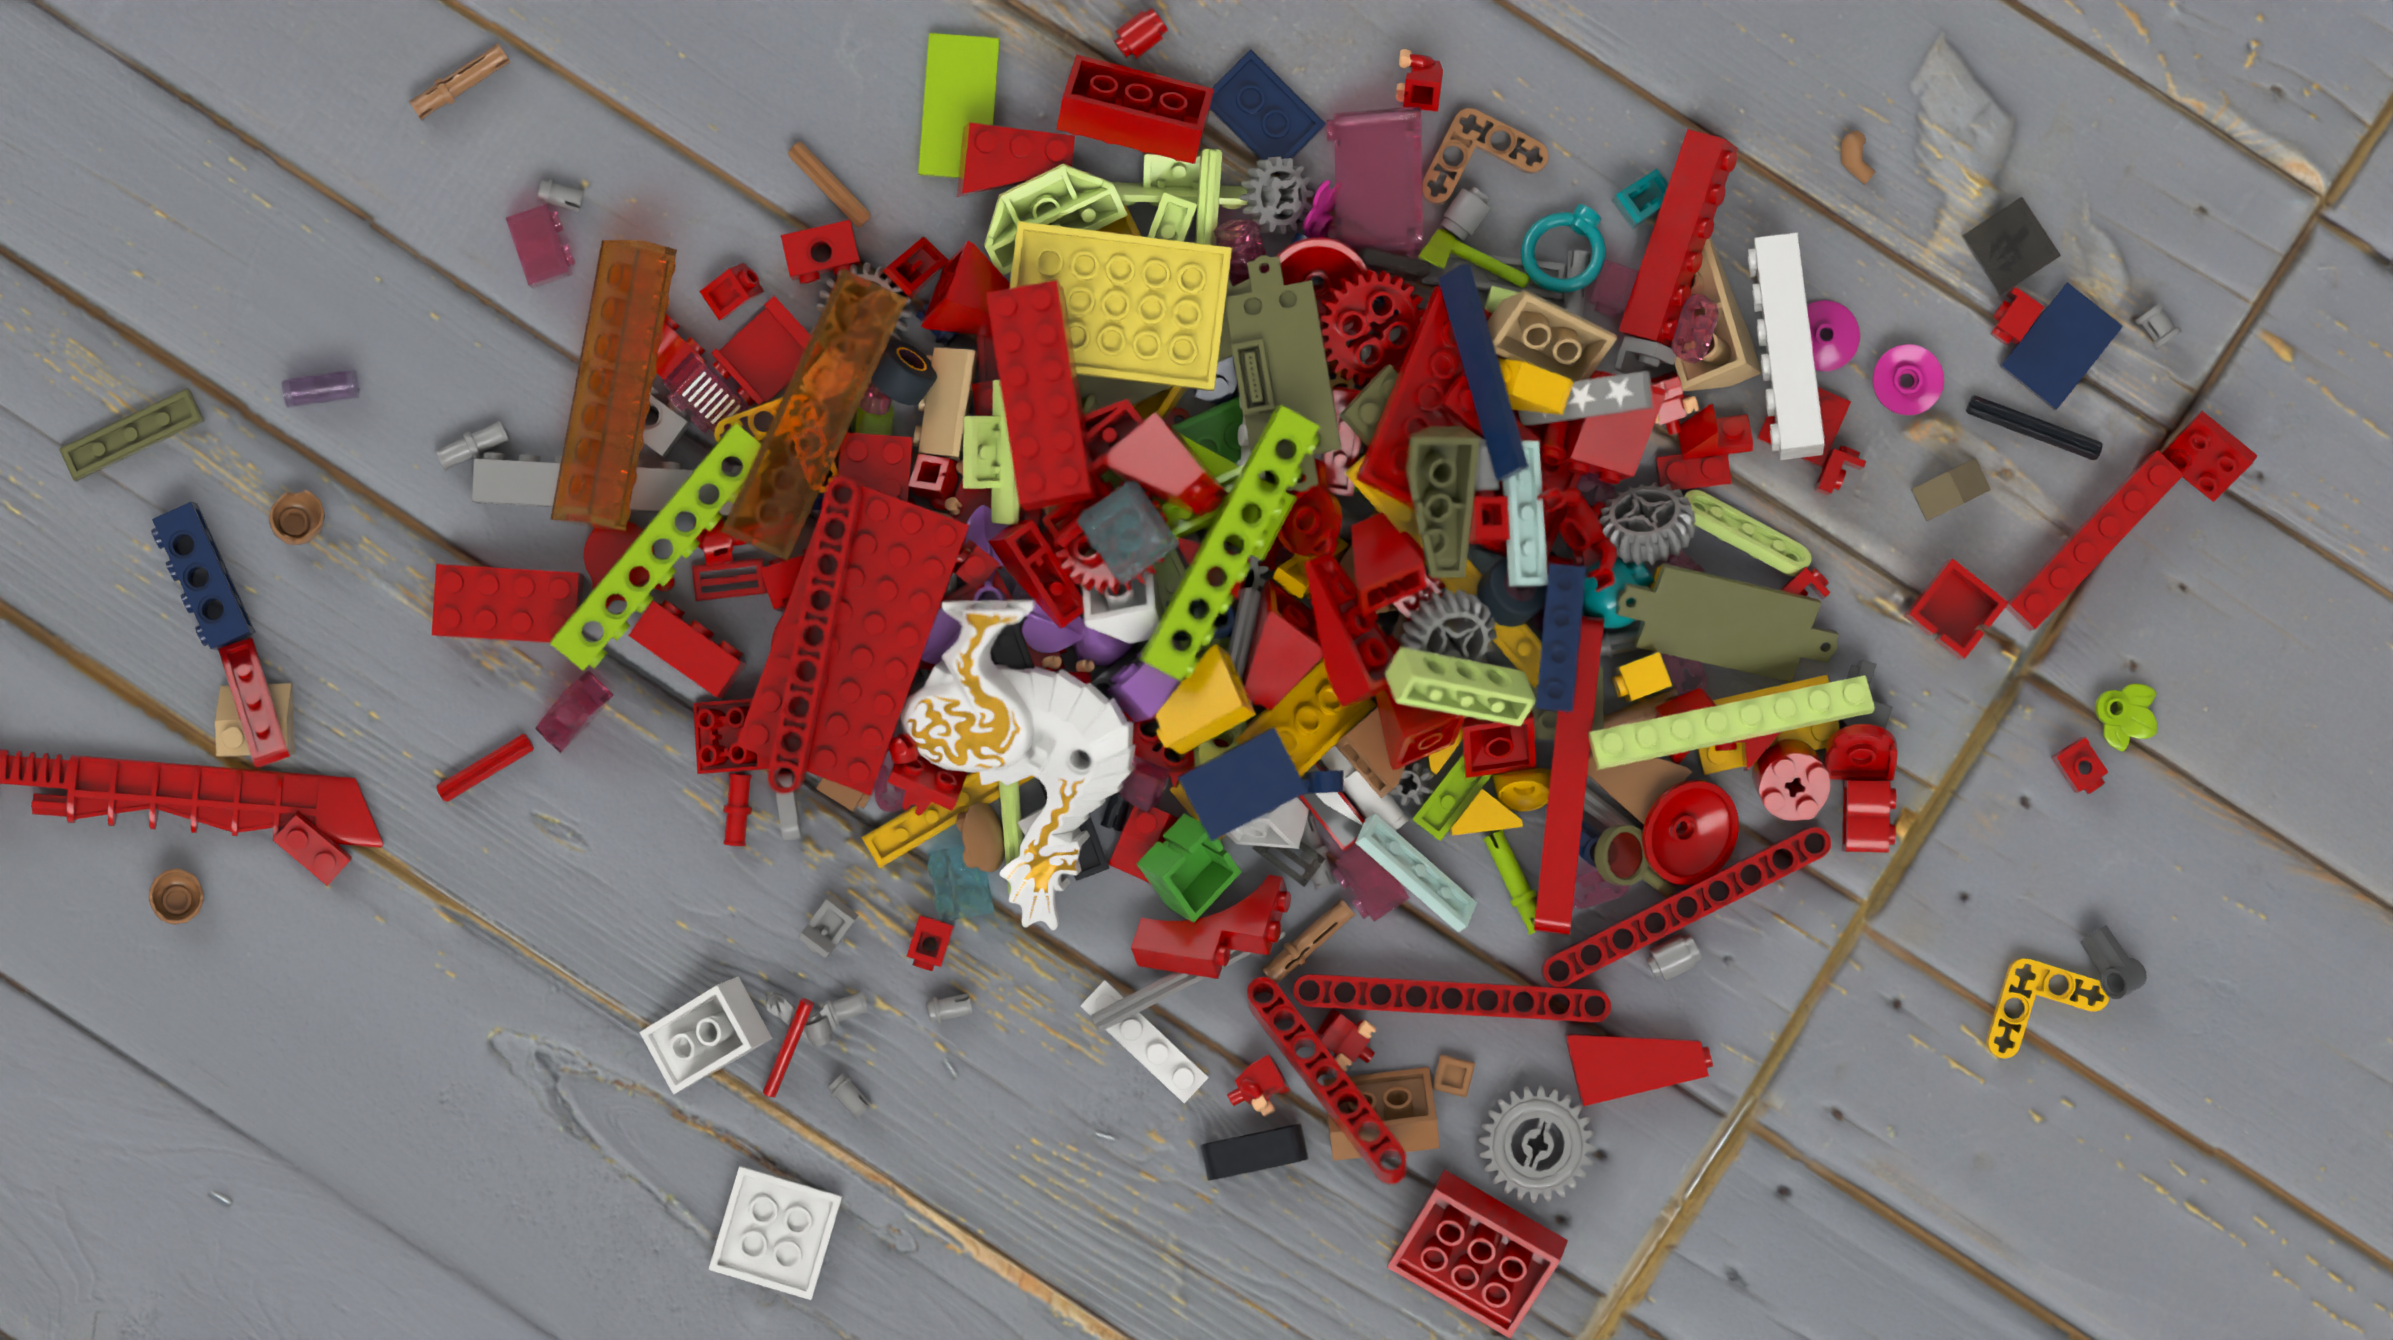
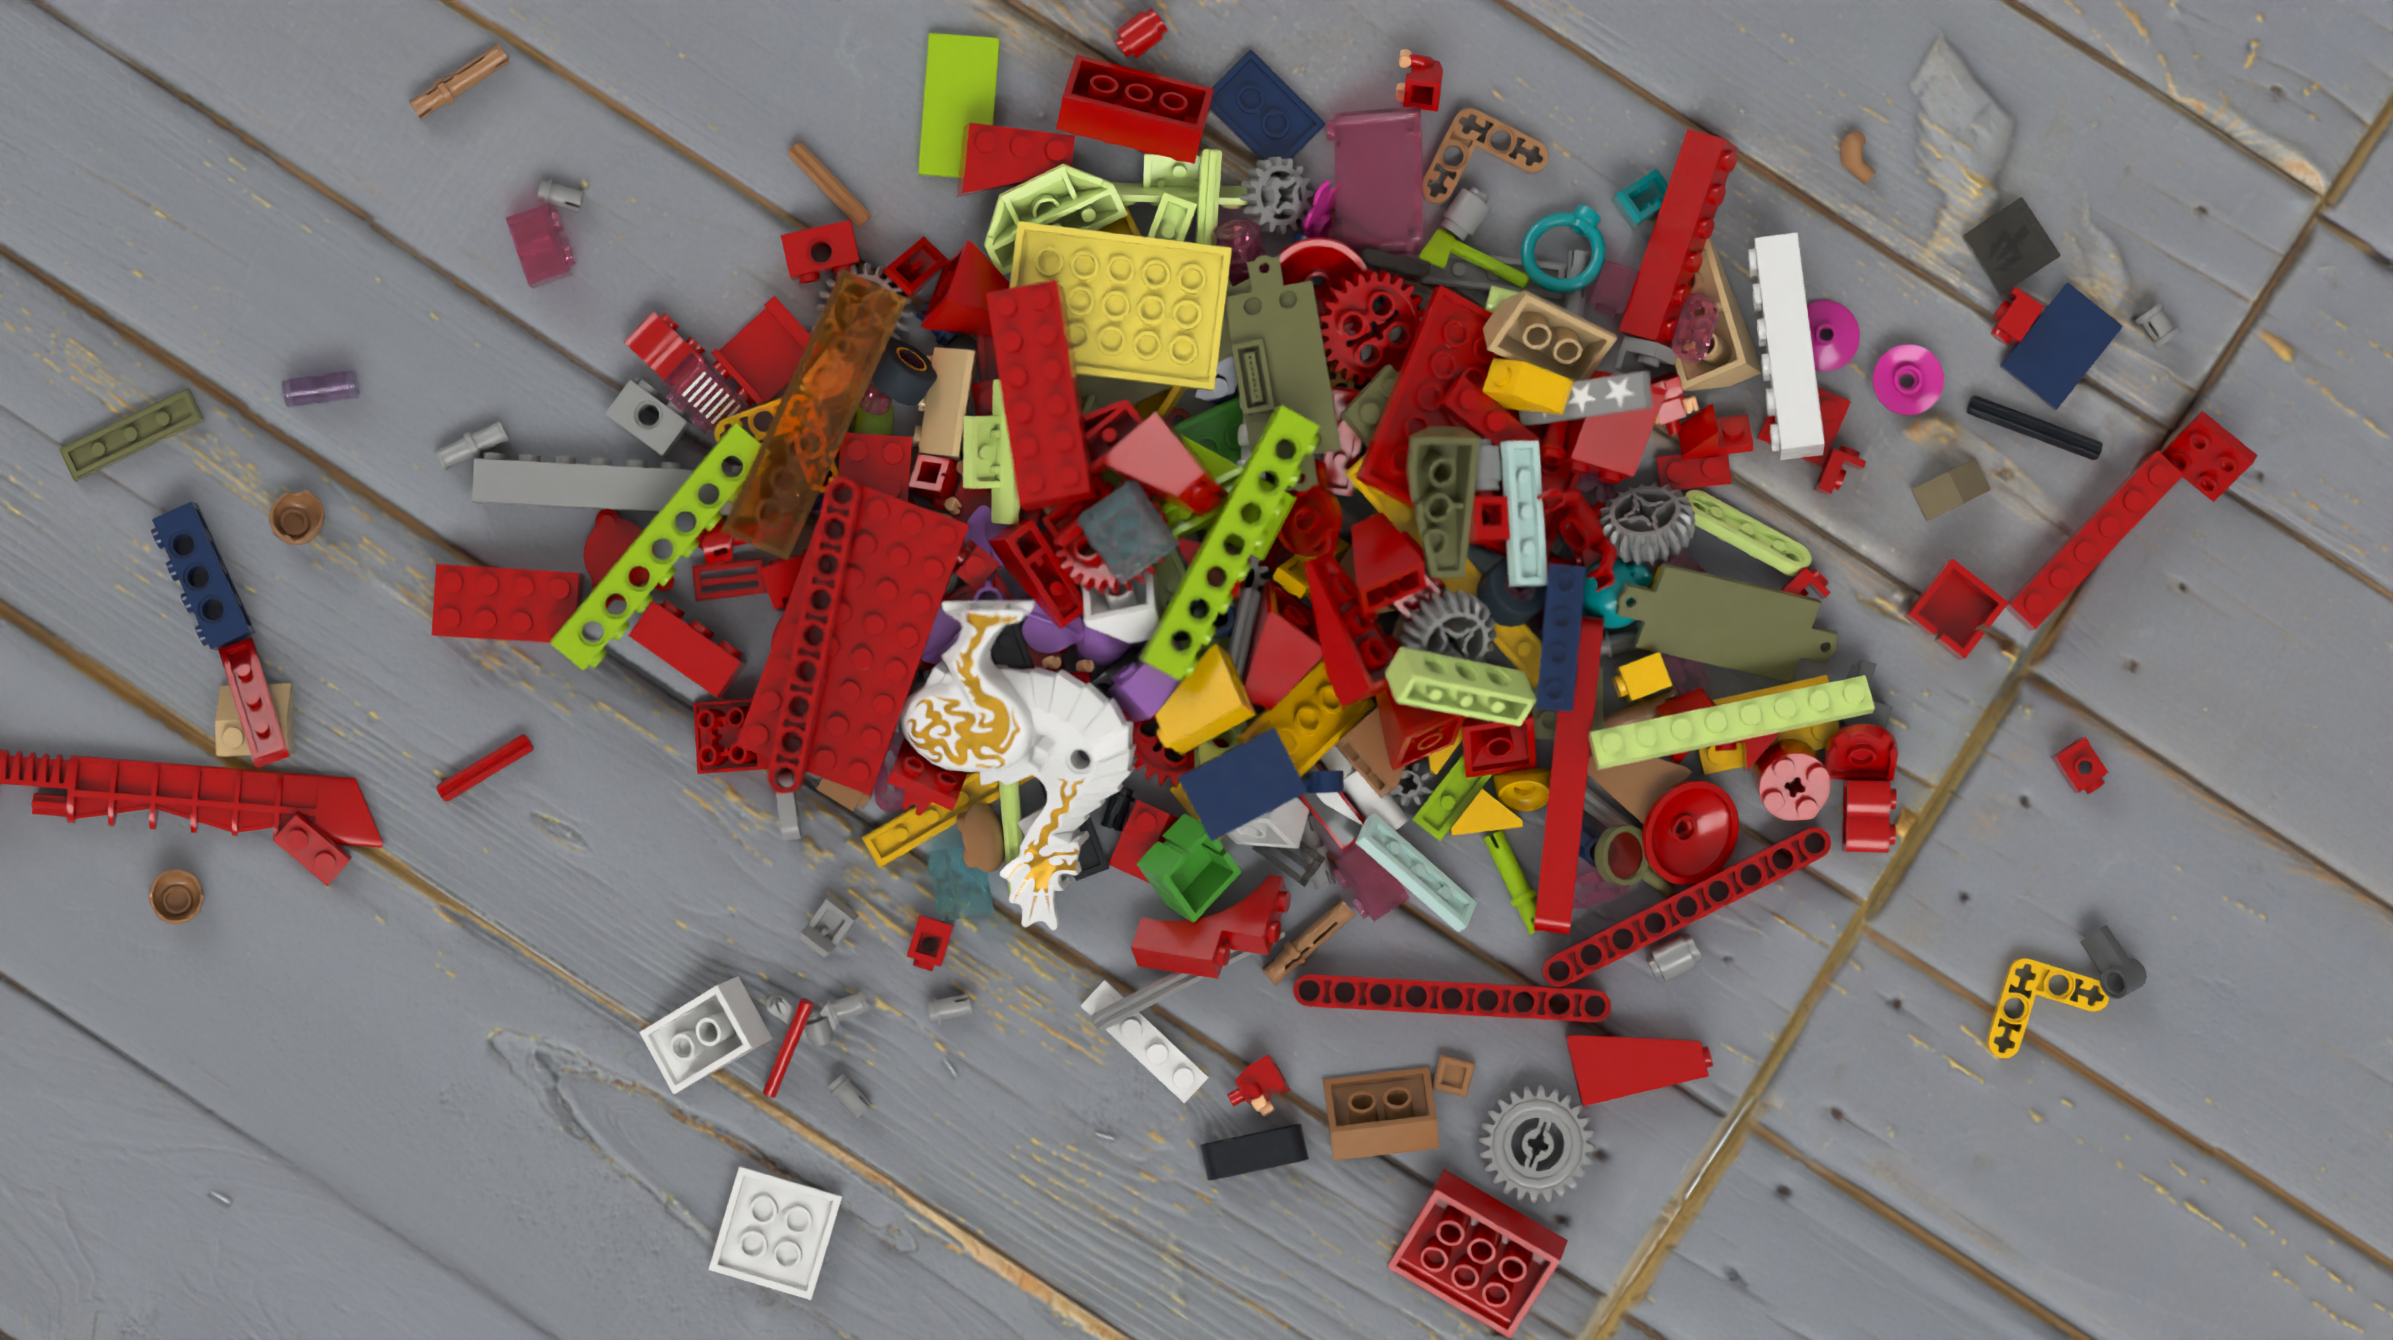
clear pink slope [535,670,614,753] -> none
clear orange slope [550,240,677,531] -> none
red bracket [699,263,764,321] -> none
red pin [723,773,752,846] -> none
red hinge [889,733,920,764] -> none
clear pink brick [1119,756,1170,812] -> none
red beam [1247,977,1407,1184] -> none
red piece [1314,1008,1376,1072] -> none
dark blue tile [1438,264,1529,481] -> none
lime plate [2095,683,2158,752] -> none

